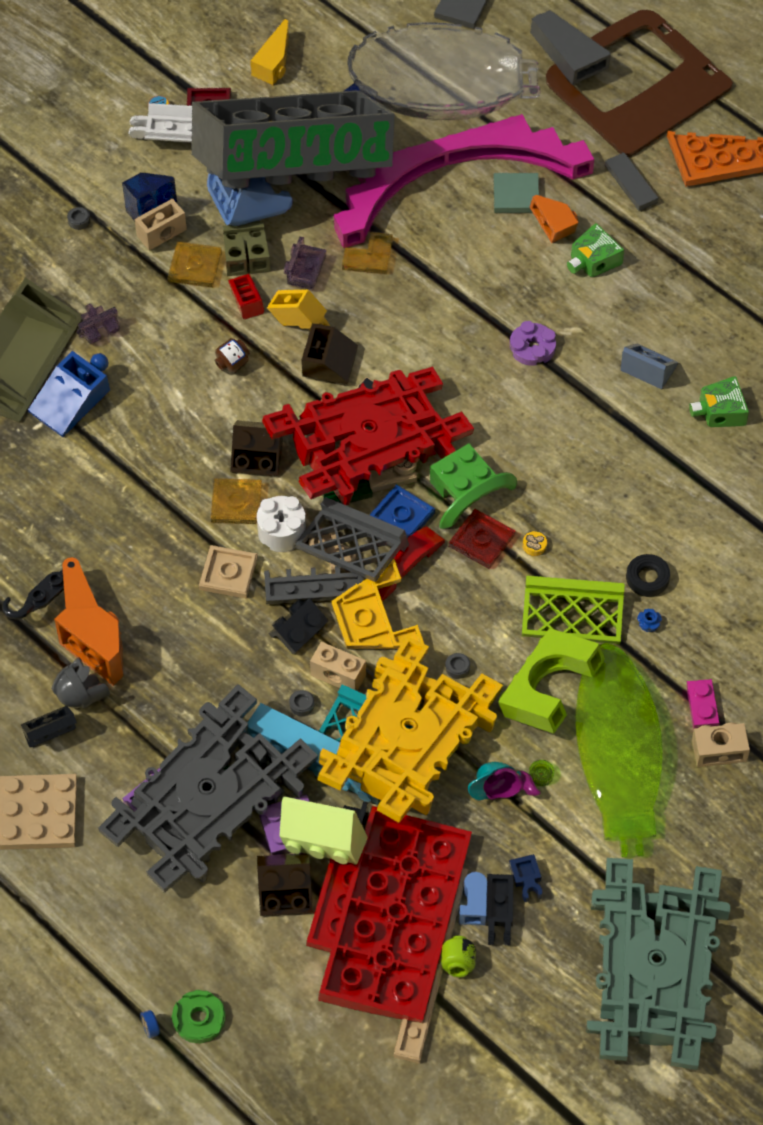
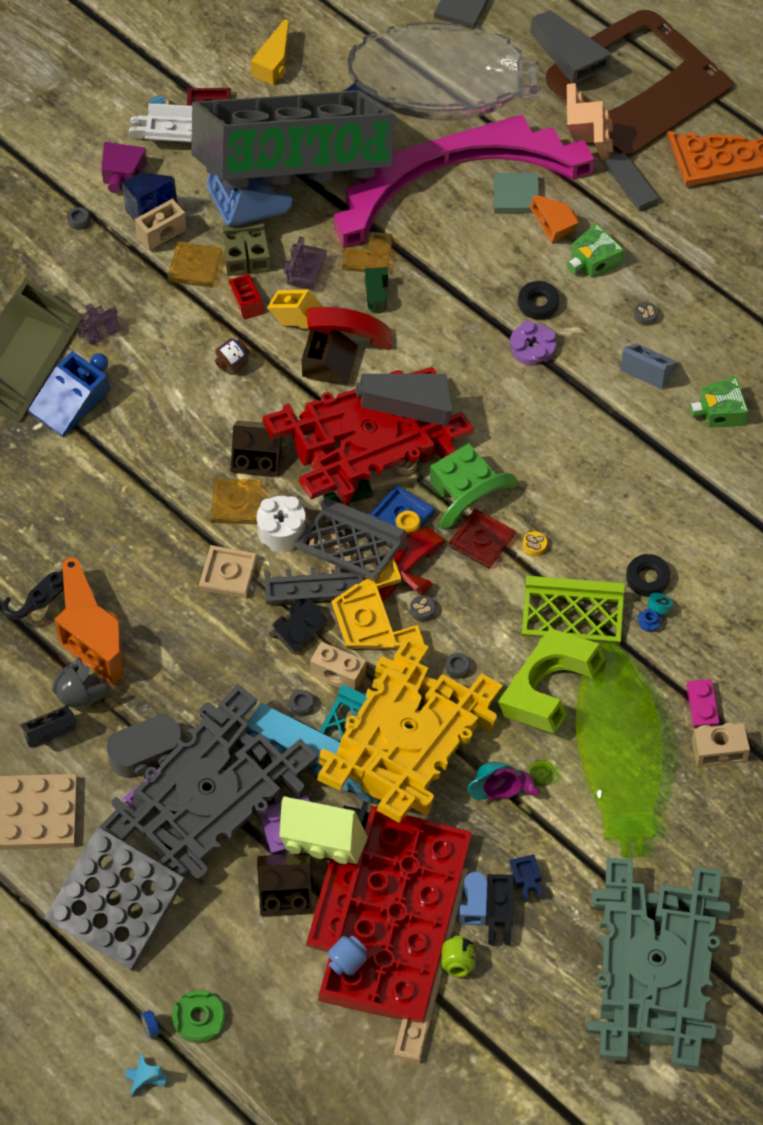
none -> dark grey piece [44,827,186,971]
none -> magenta torso [101,142,147,193]
none -> dark grey brick [107,715,182,778]
none -> medium azure piece [125,1054,167,1097]
none -> red slope [306,307,393,350]
none -> medium blue head [328,935,367,976]
none -> dark grey slope [356,374,452,426]
none -> dark green leg [365,267,388,314]
none -> yellow tile [396,511,420,536]
none -> red slope [400,572,433,595]
none -> tile [410,596,435,621]
none -> black tyre [518,281,559,320]
none -> light nougat bracket [567,83,614,161]
none -> dark grey tile [634,302,658,325]
none -> teal tile [647,593,673,614]

